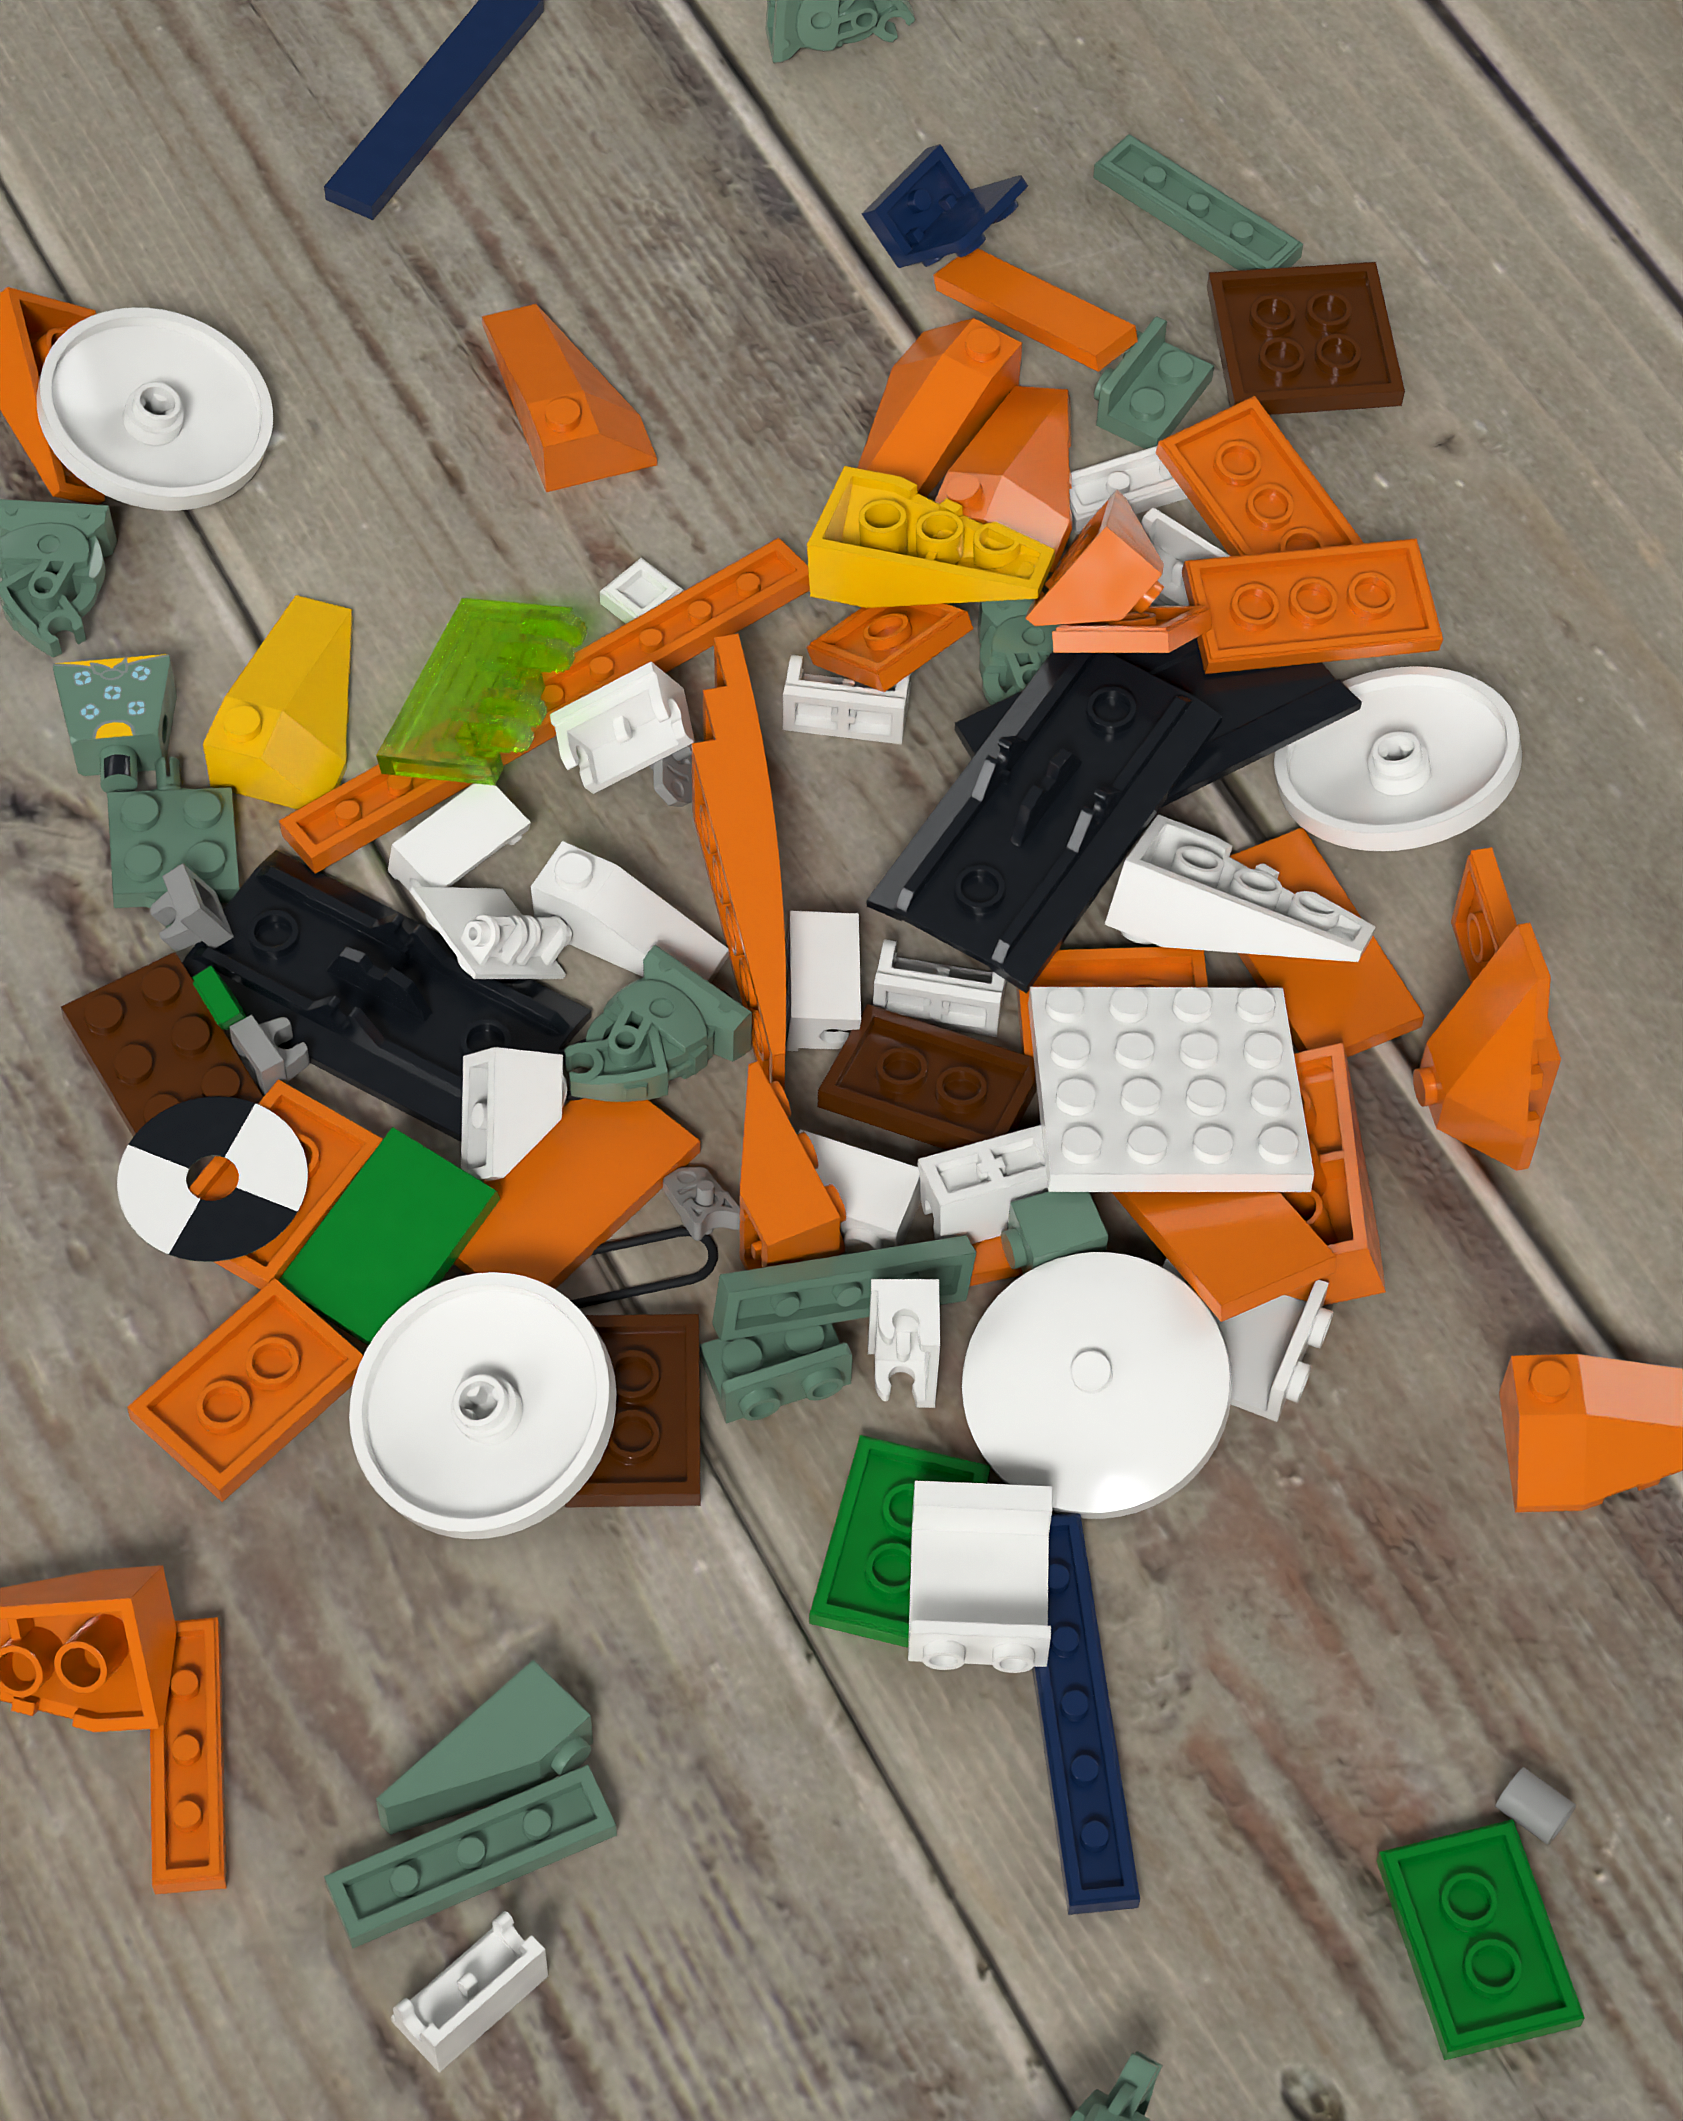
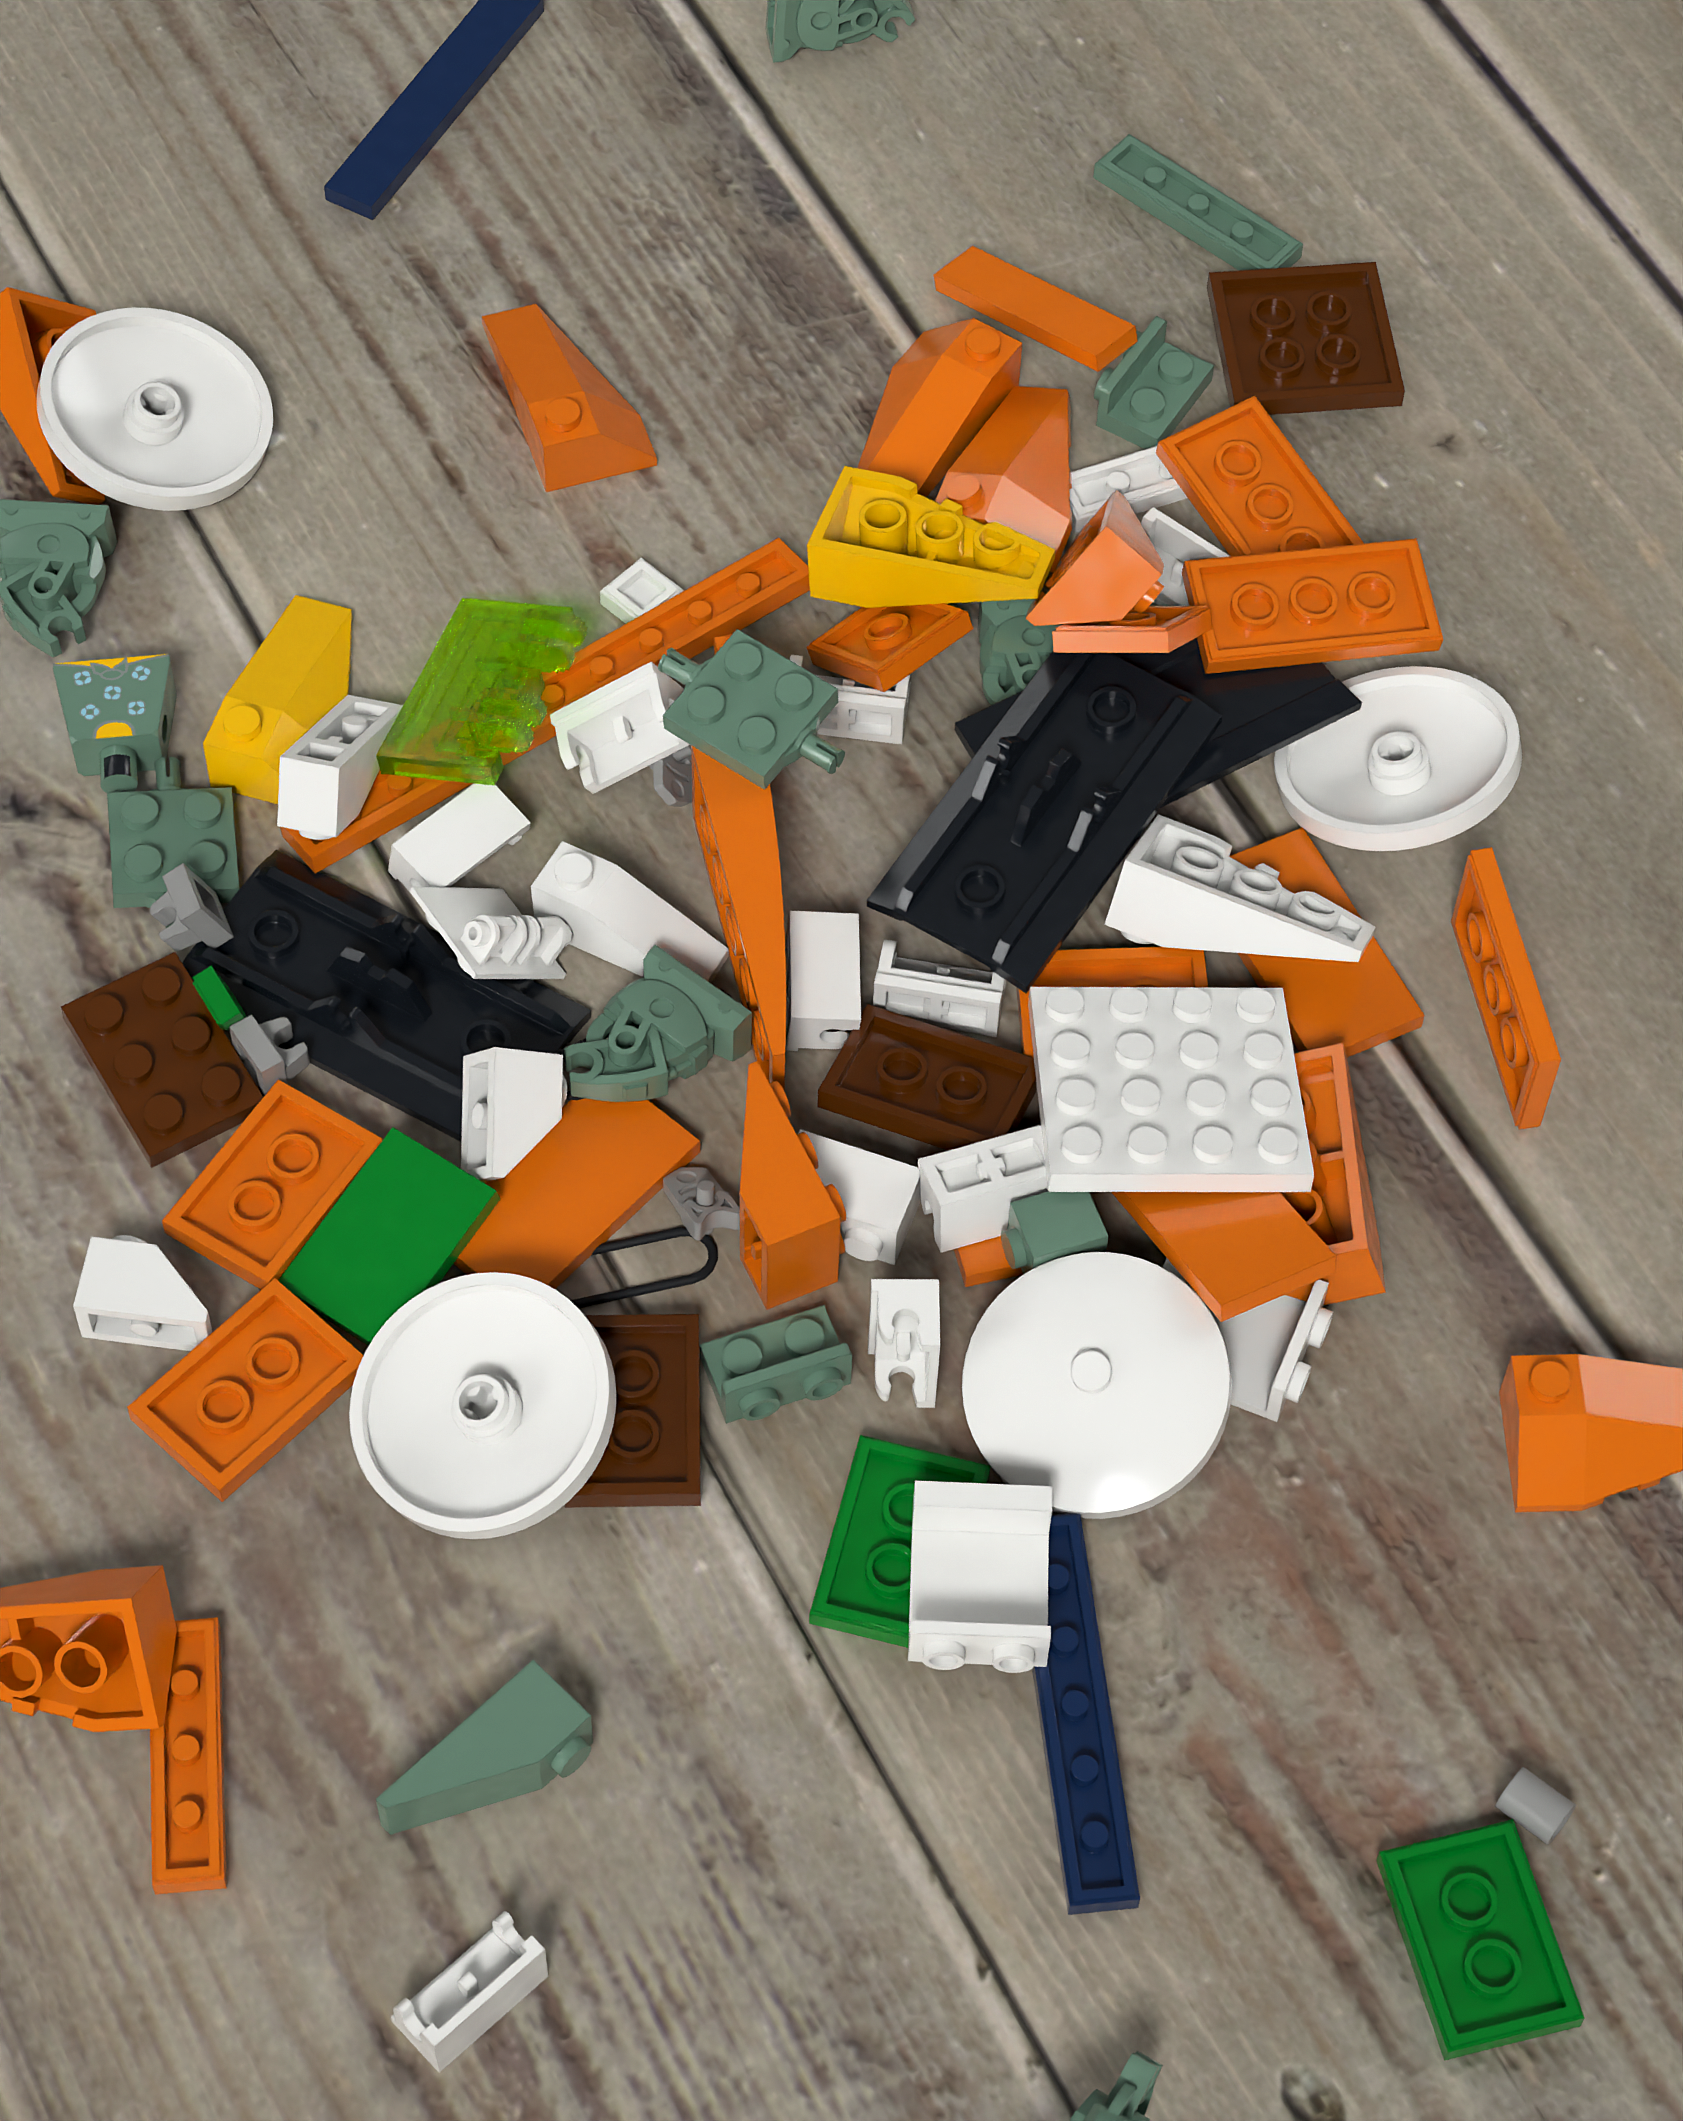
sticker [117,1096,308,1262] -> none
sand green plate [324,1765,617,1949] -> none
sand green plate [712,1235,976,1341] -> none
dark blue bracket [862,144,1028,268] -> none
orange wedge [1413,922,1551,1171] -> none
none -> white slope [73,1235,212,1351]
none -> white slope [277,695,405,840]
none -> sand green plate [658,629,845,790]

